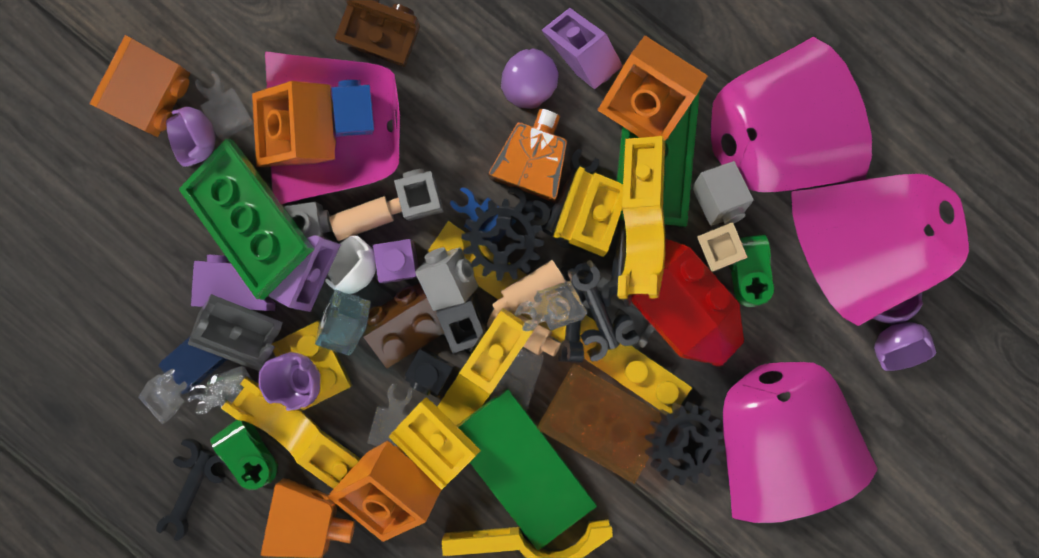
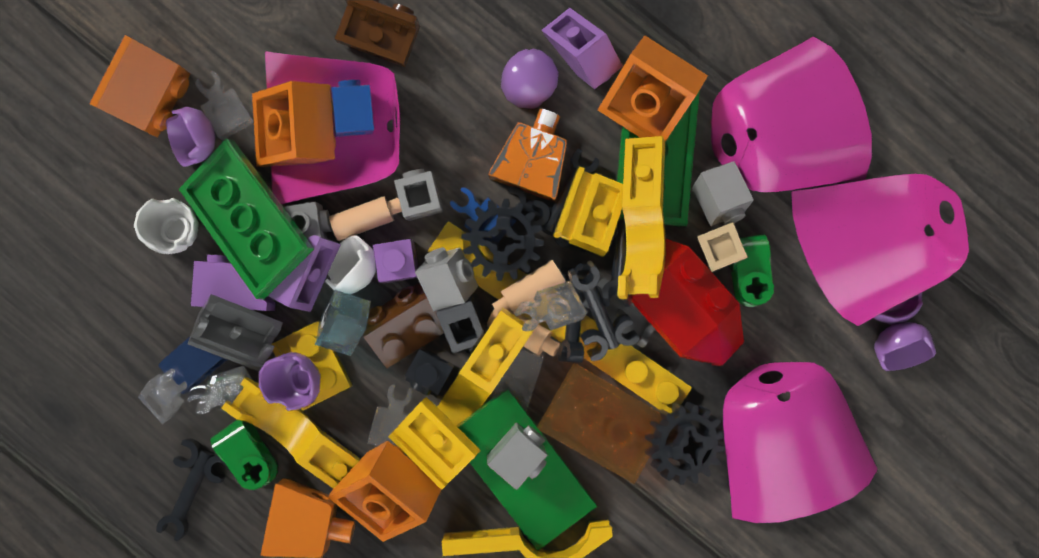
none -> white hair [134,198,199,254]
none -> light grey brick [487,422,547,490]

